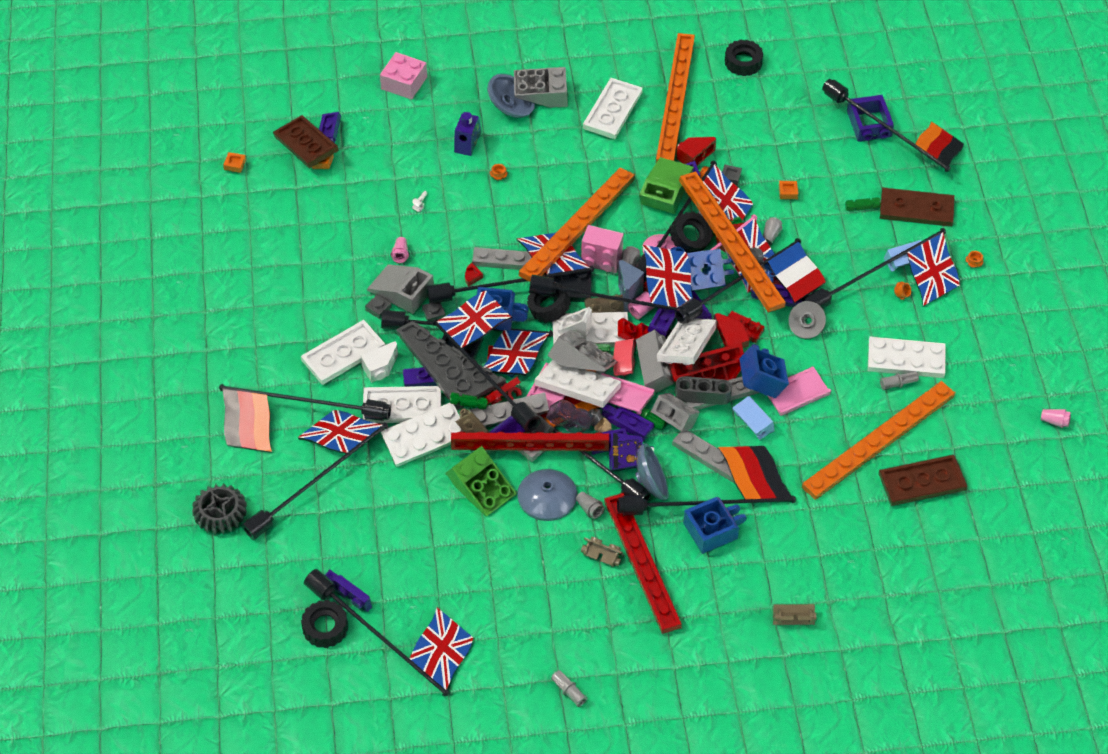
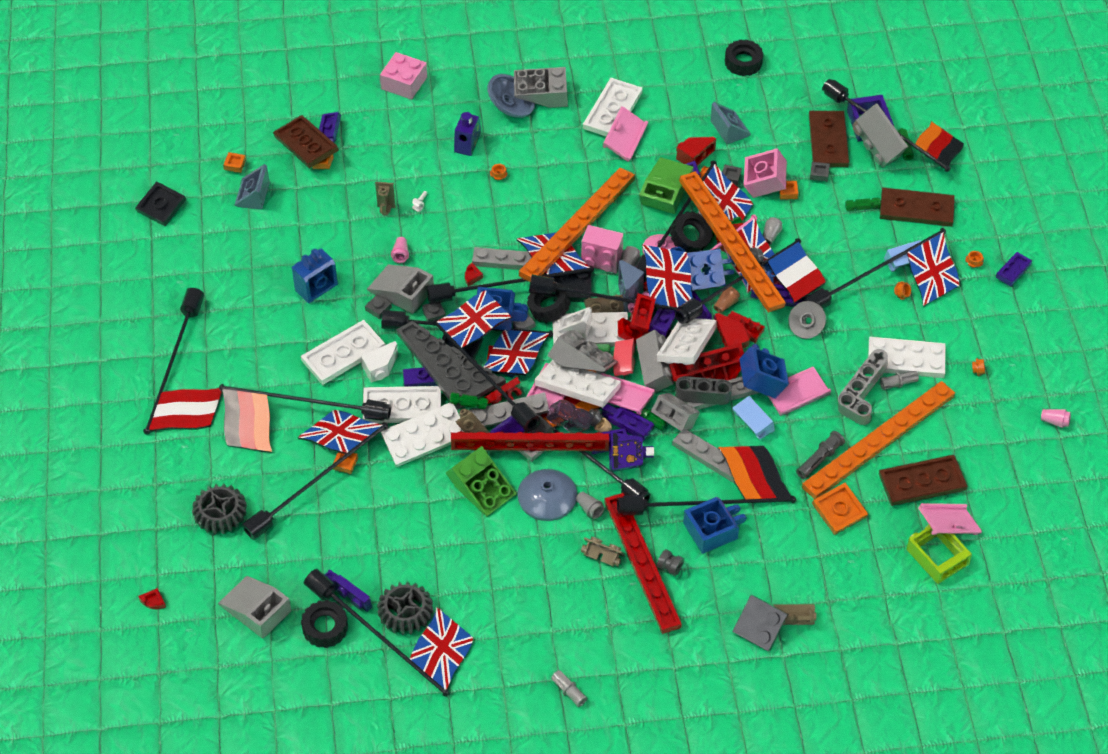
sand blue dish [636,443,669,501] -> none
orange plate [656,33,695,163] -> none
none -> black plate [135,181,186,226]
none -> red tile [138,588,166,609]
none -> flag [143,288,222,435]
none -> light grey slope [218,576,292,639]
none -> slope [235,164,270,210]
none -> blue hinge [292,248,338,304]
none -> orange plate [333,452,358,474]
none -> dark tan hinge [375,182,396,216]
none -> dark grey gear [377,581,433,635]
none -> light grey tile [513,313,535,330]
none -> bright pink door [603,106,649,162]
none -> red slope [629,293,656,333]
none -> dark grey wheel [657,549,684,576]
none -> slope [710,102,751,144]
none -> nougat cone [713,287,740,314]
none -> plate [732,595,789,651]
none -> bright pink brick [744,148,787,198]
none -> dark grey pin [796,431,845,479]
none -> copper plate [809,111,849,167]
none -> dark grey plate [810,162,830,182]
none -> orange plate [812,482,868,535]
none -> light grey beam [838,349,888,425]
none -> light grey slope [852,103,908,168]
none -> green axle [897,128,914,161]
none -> lime window [906,525,972,584]
none -> bright pink door [918,503,982,535]
none -> orange plate [972,358,985,377]
none -> dark purple plate [996,252,1032,286]

